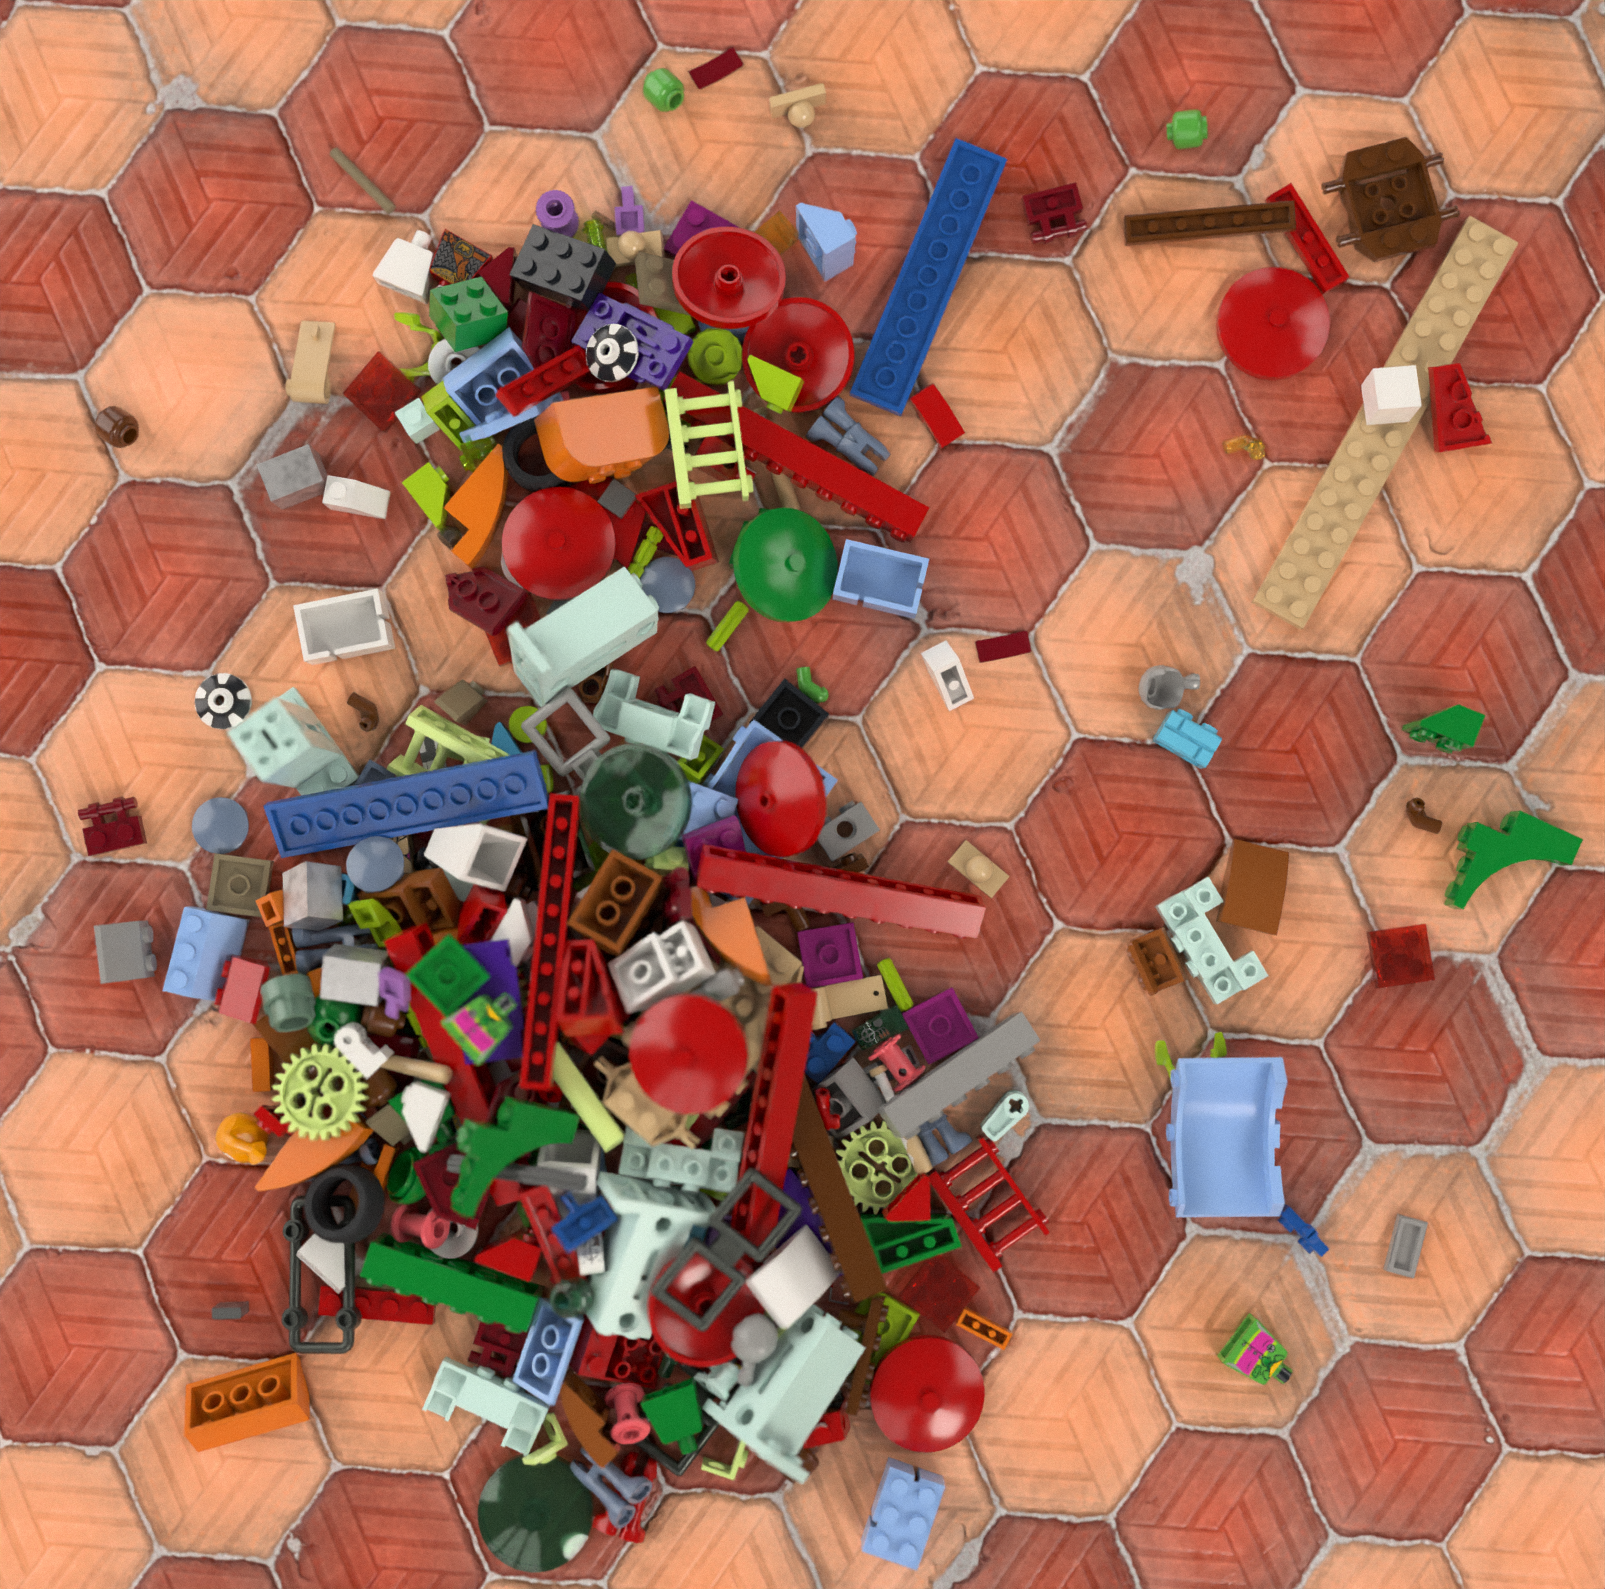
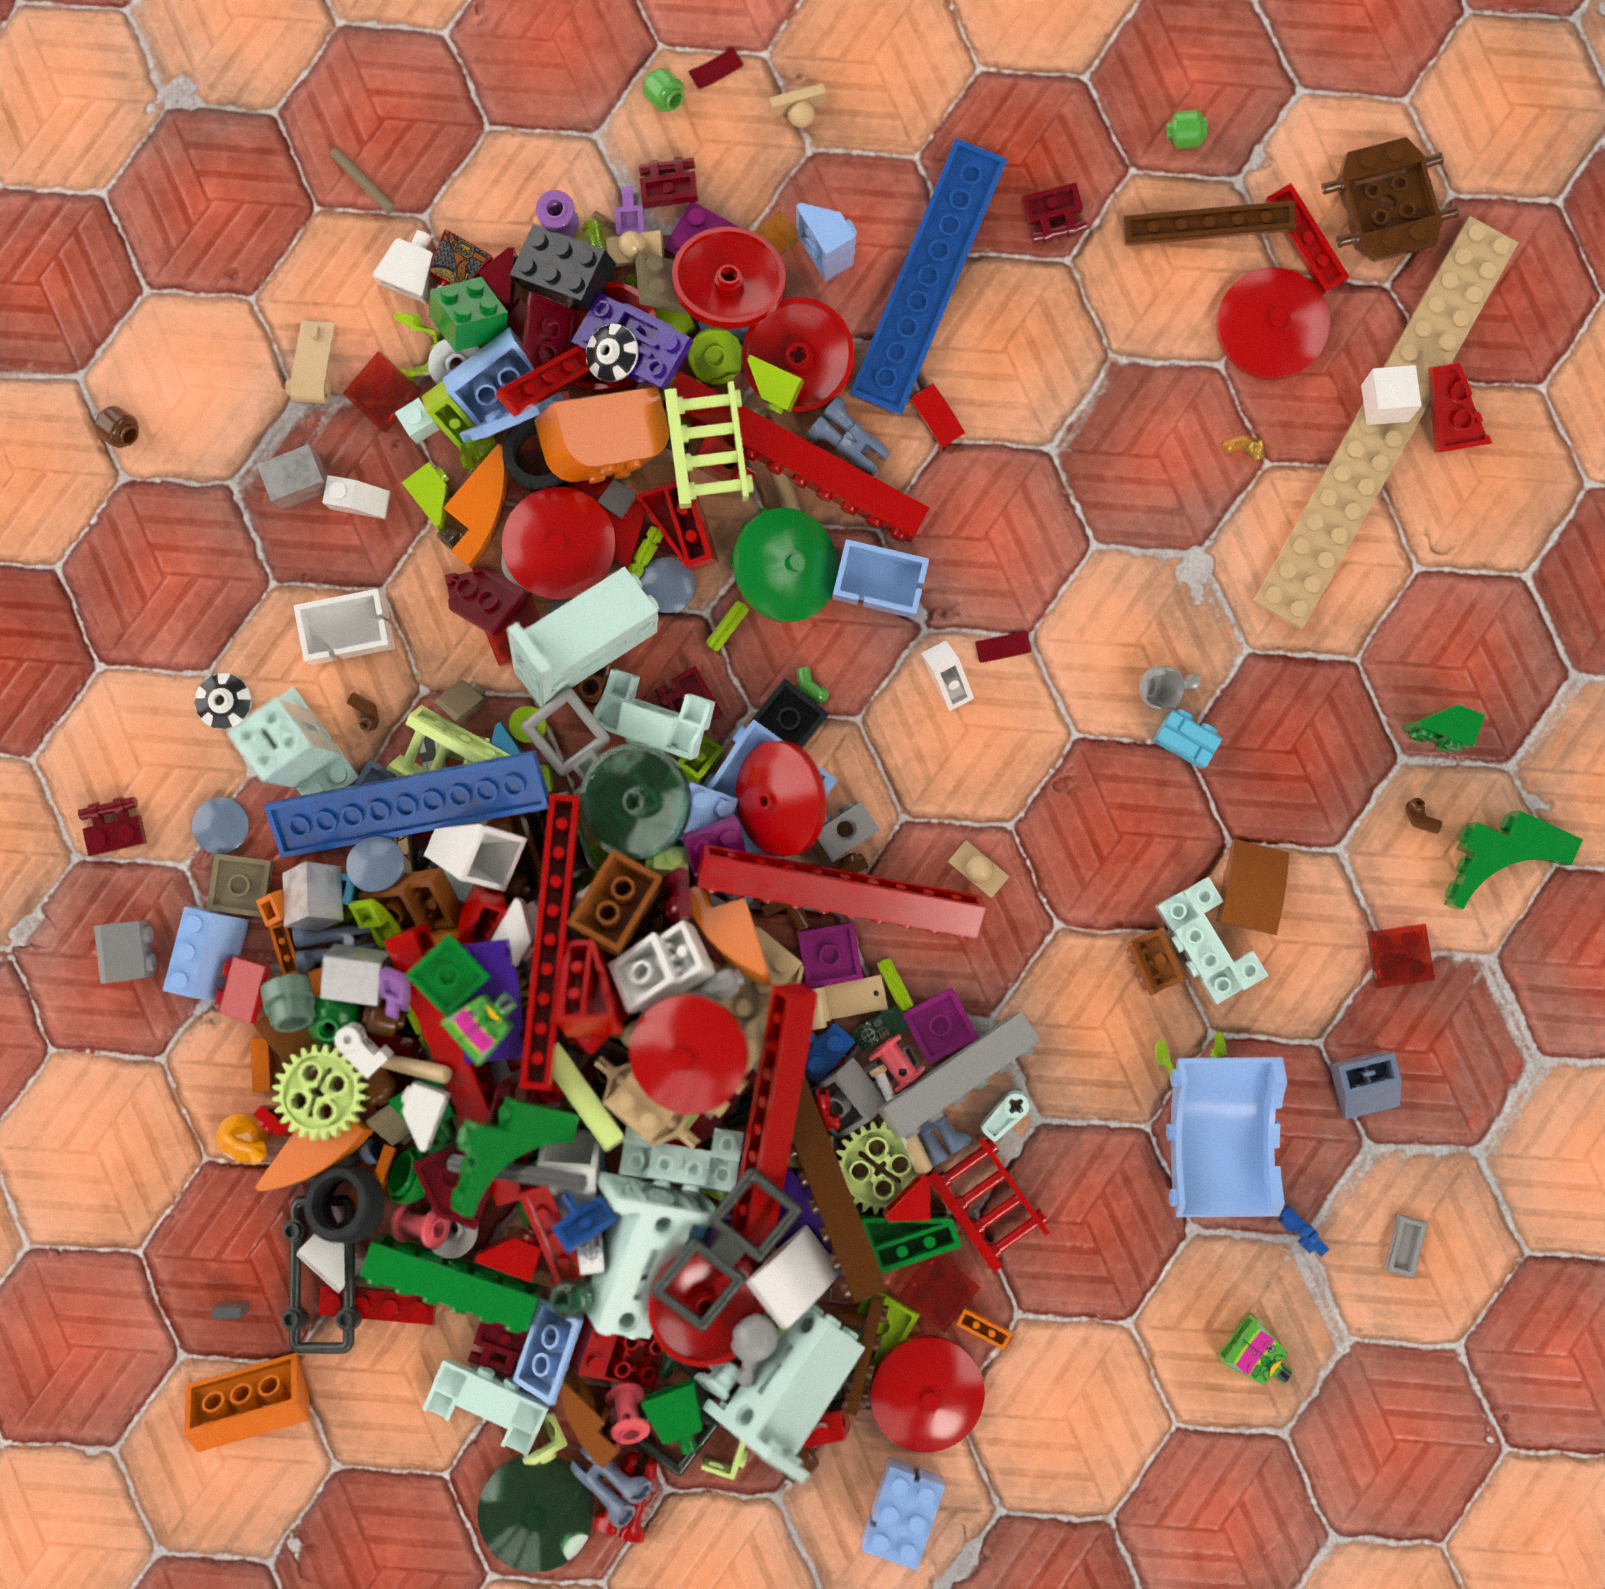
none -> dark red plate [639,156,699,209]
none -> sand blue slope [1329,1050,1402,1120]

